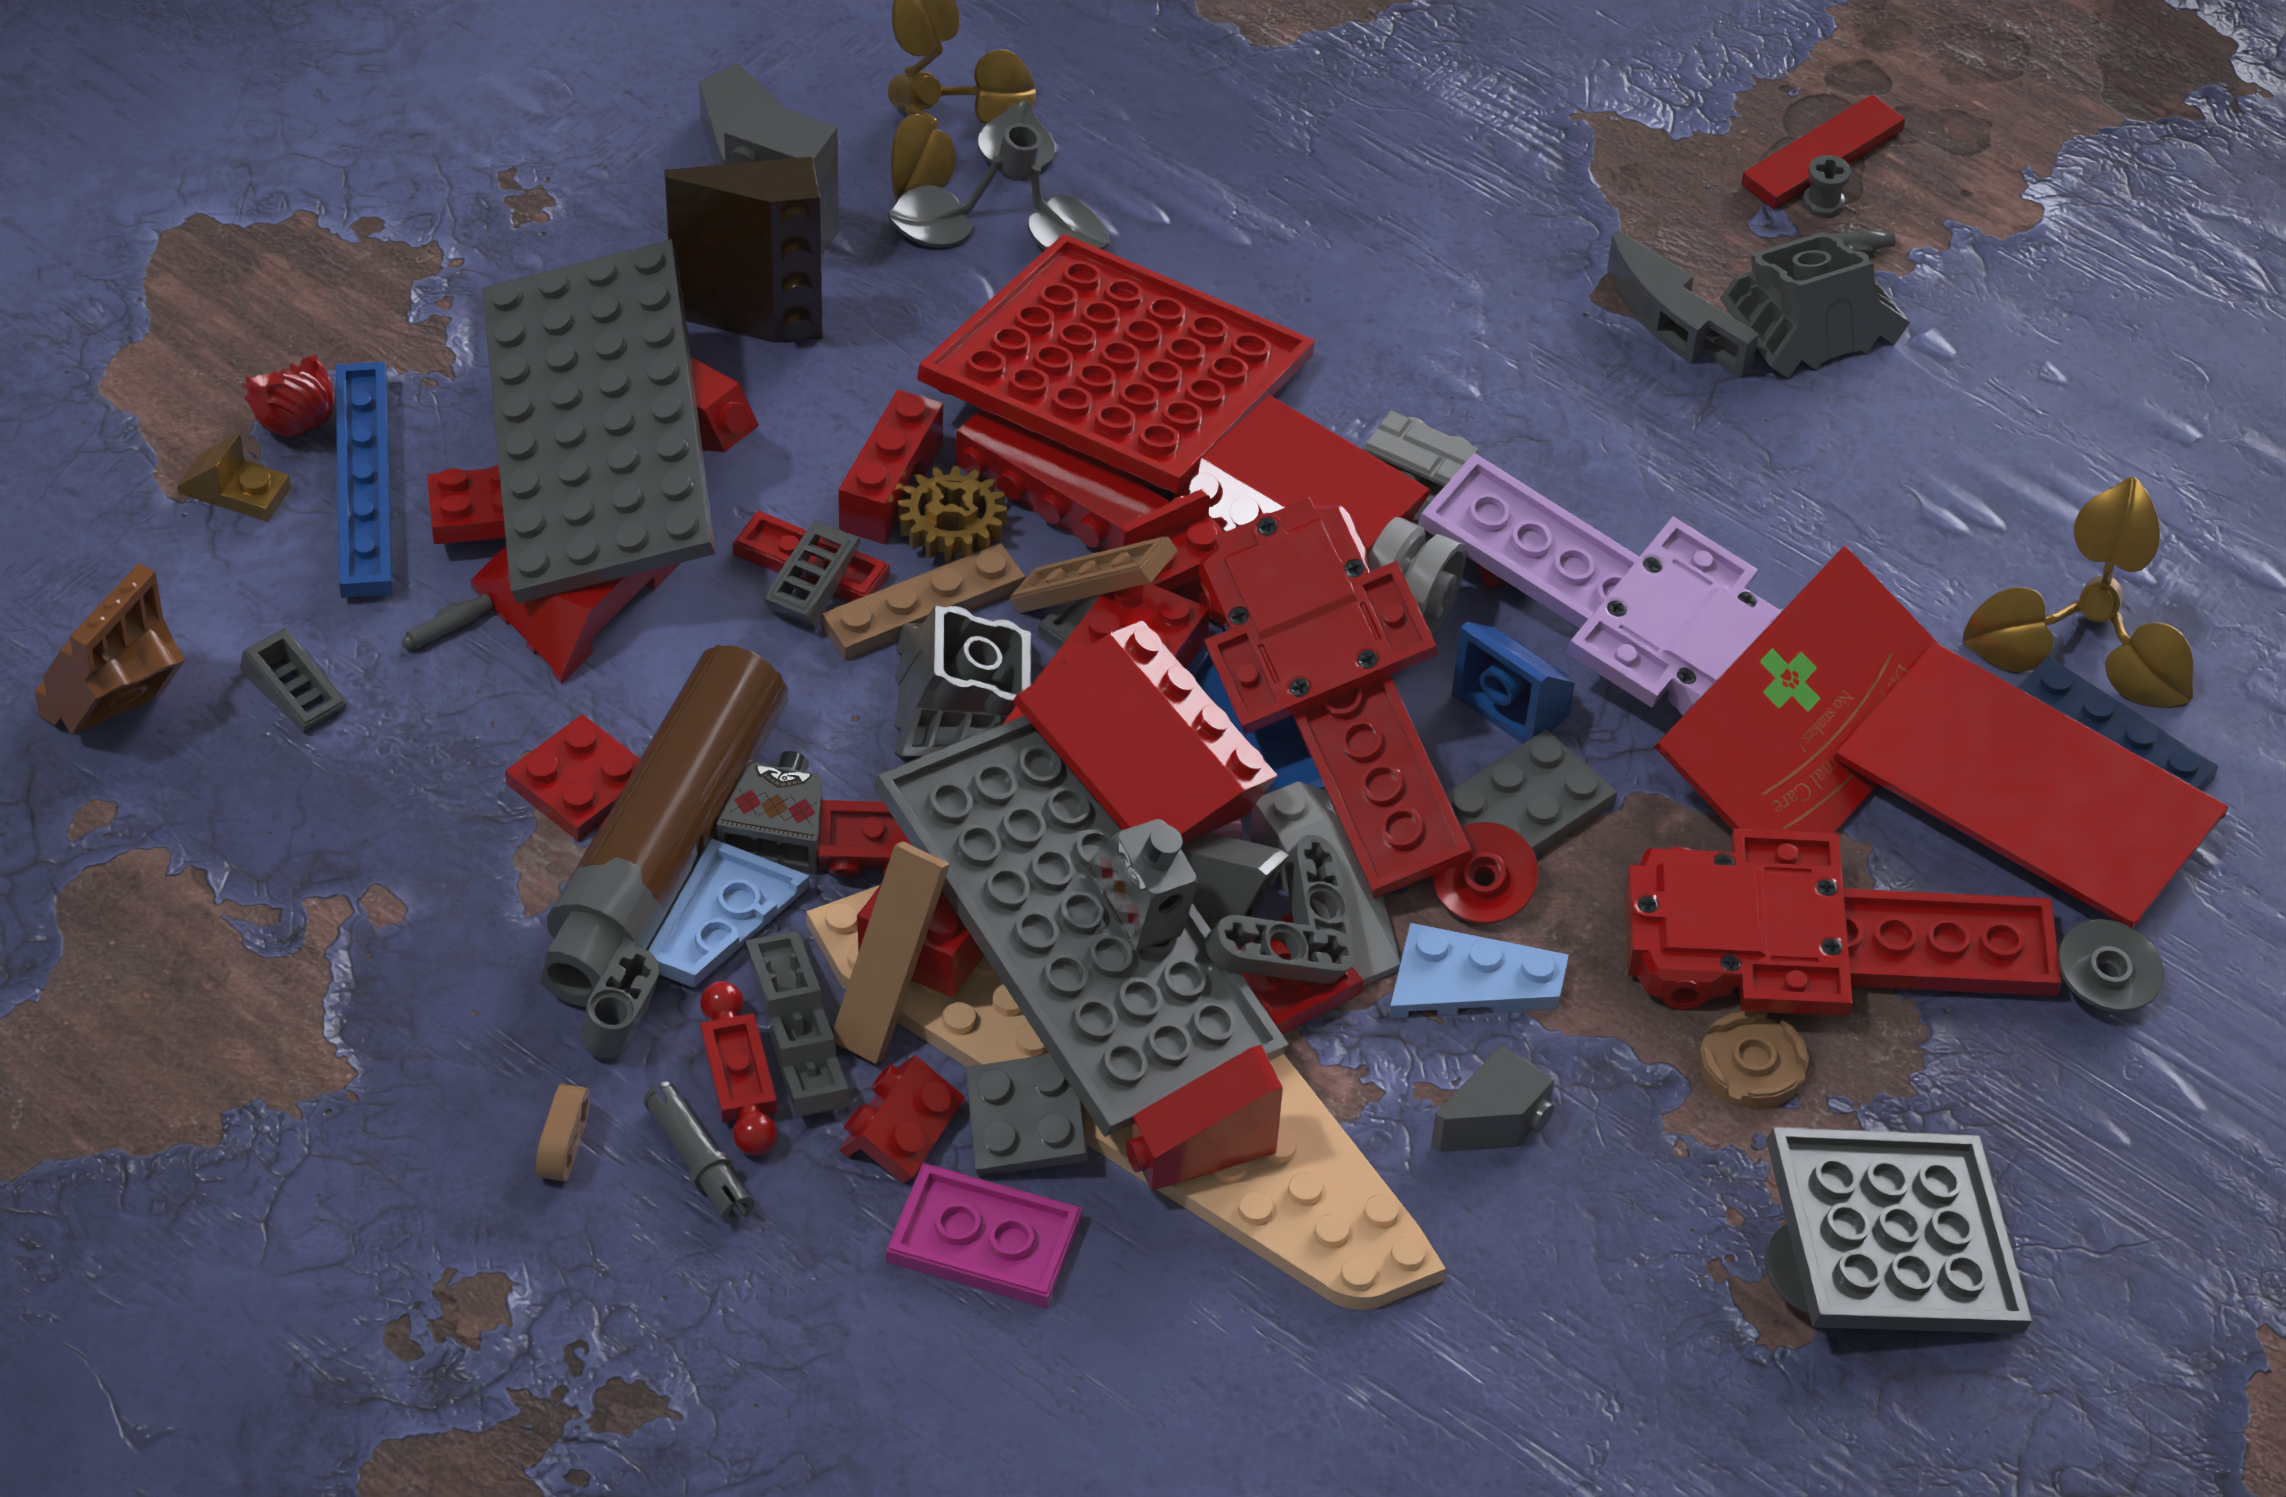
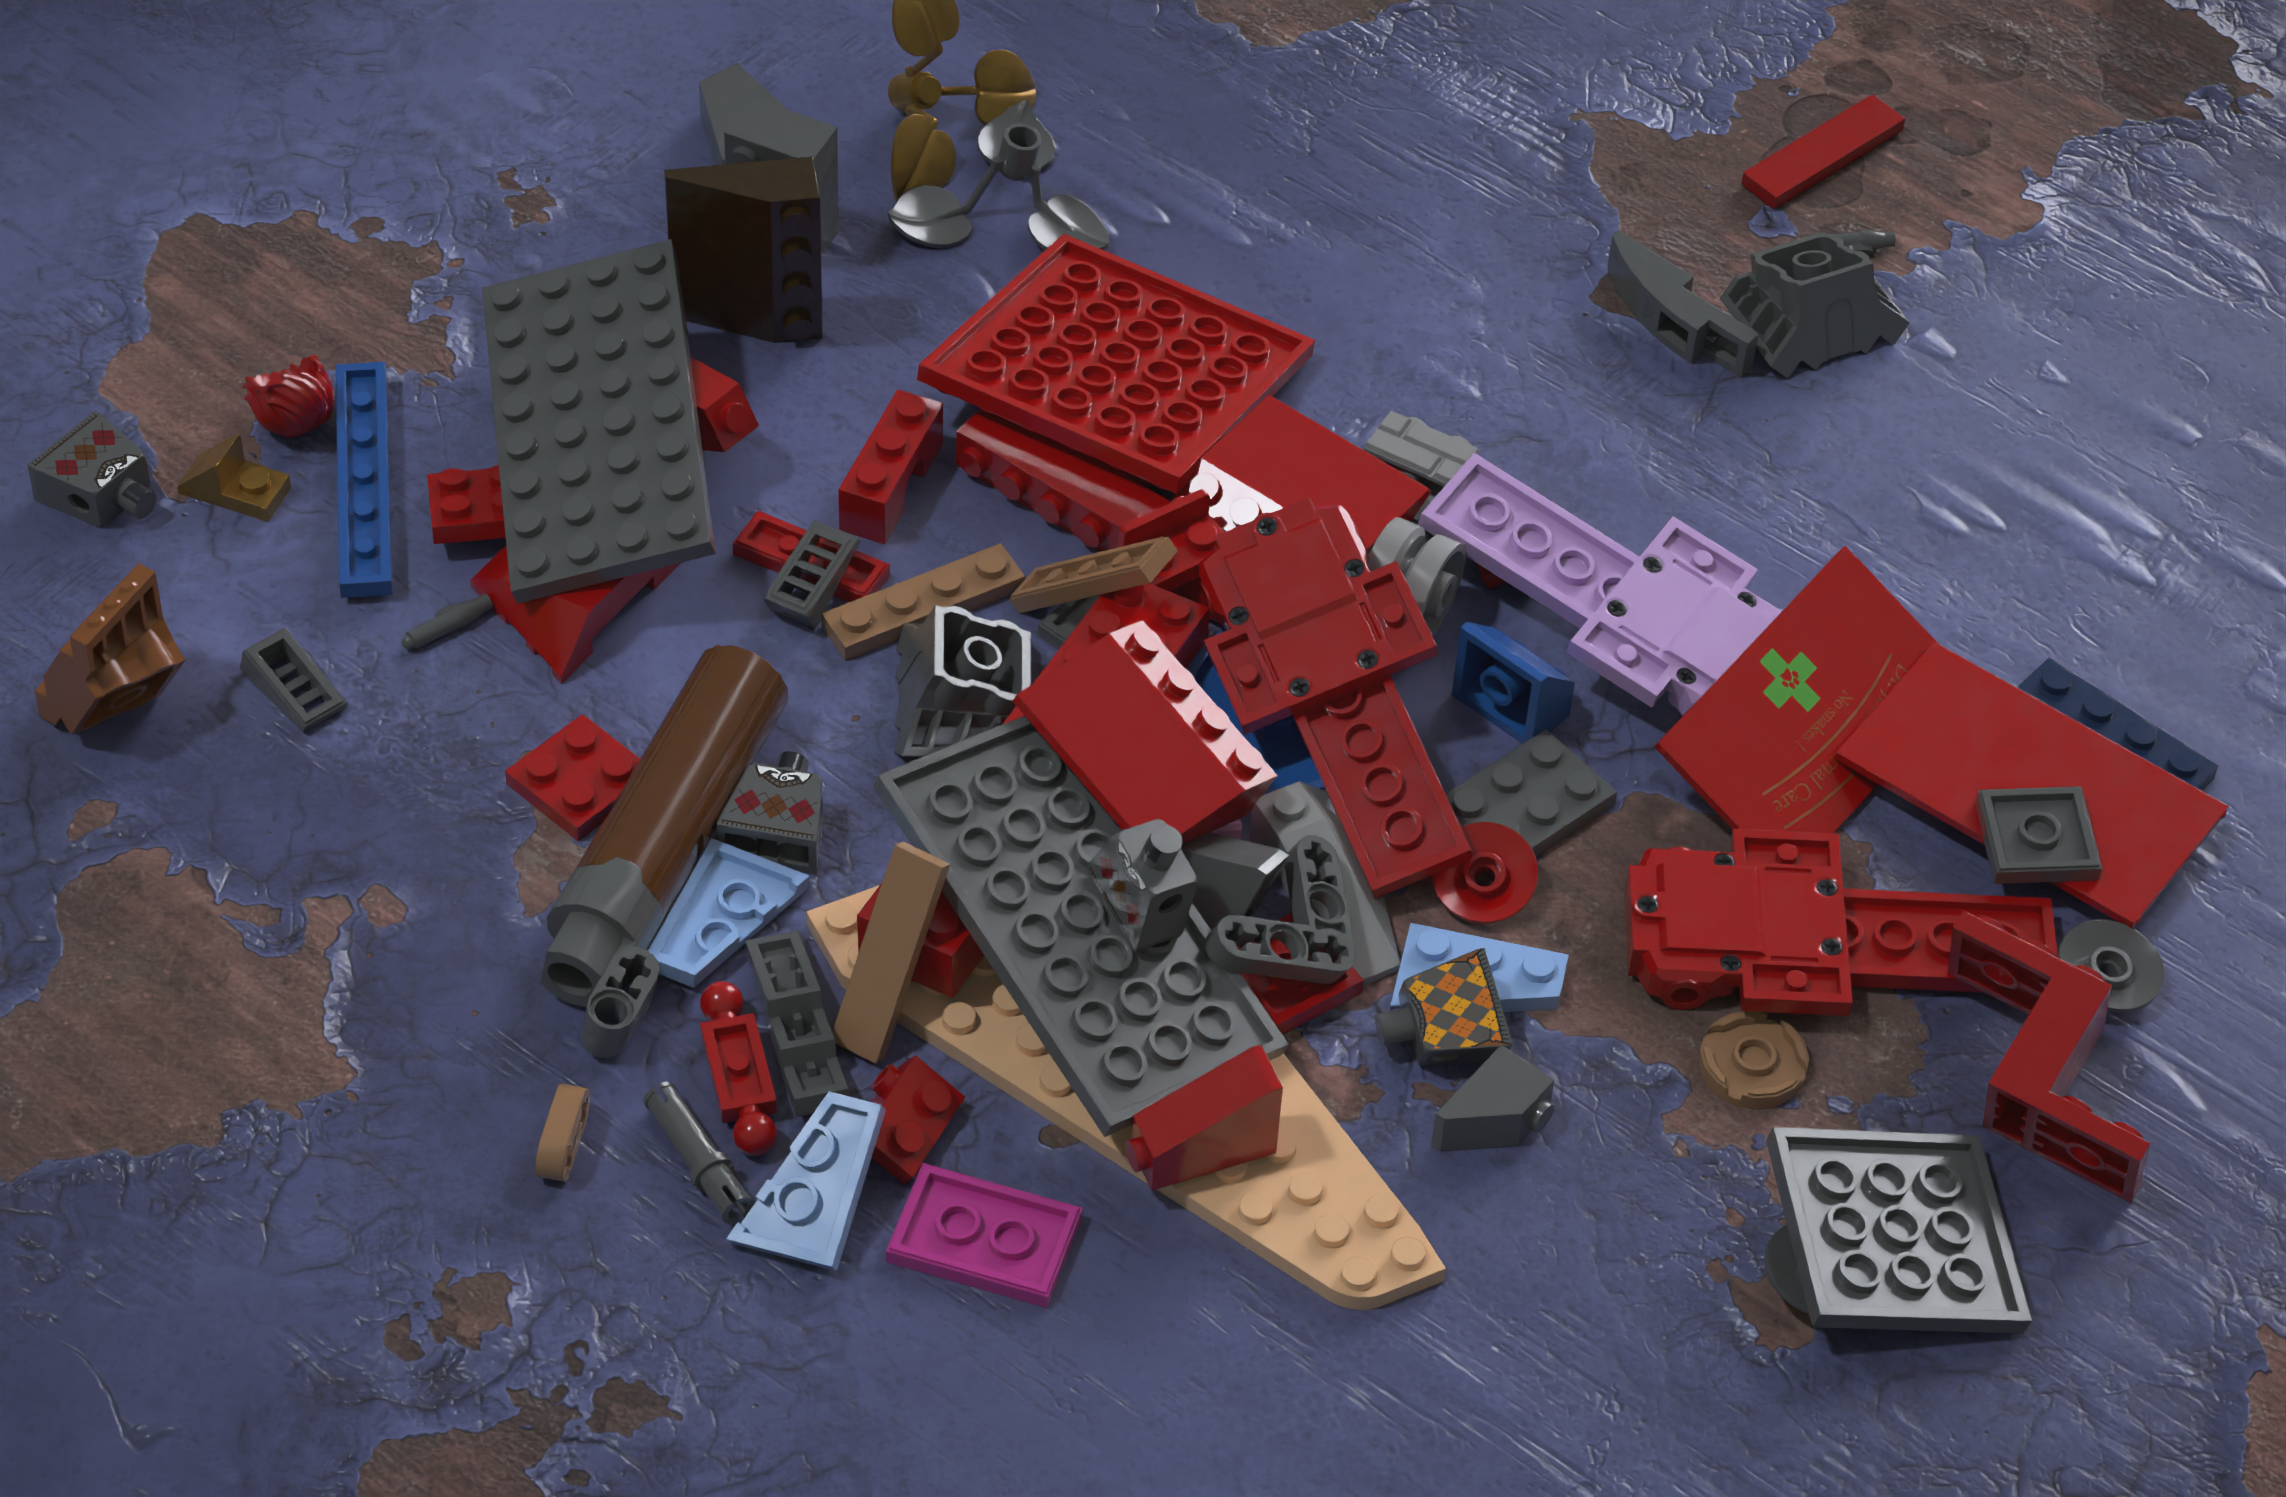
red bracket [818,800,911,876] -> none
pearl gold gear [898,466,1007,562] -> none
dark grey plate [966,1054,1089,1178] -> none
dark grey bush [1802,155,1851,218] -> none
pearl gold plant [1963,477,2193,708] -> none
none -> dark grey torso [27,410,156,527]
none -> light blue wing [726,1091,886,1271]
none -> dark grey torso [1375,948,1513,1066]
none -> red bracket [1948,910,2151,1204]
none -> dark grey tile [1975,786,2102,884]

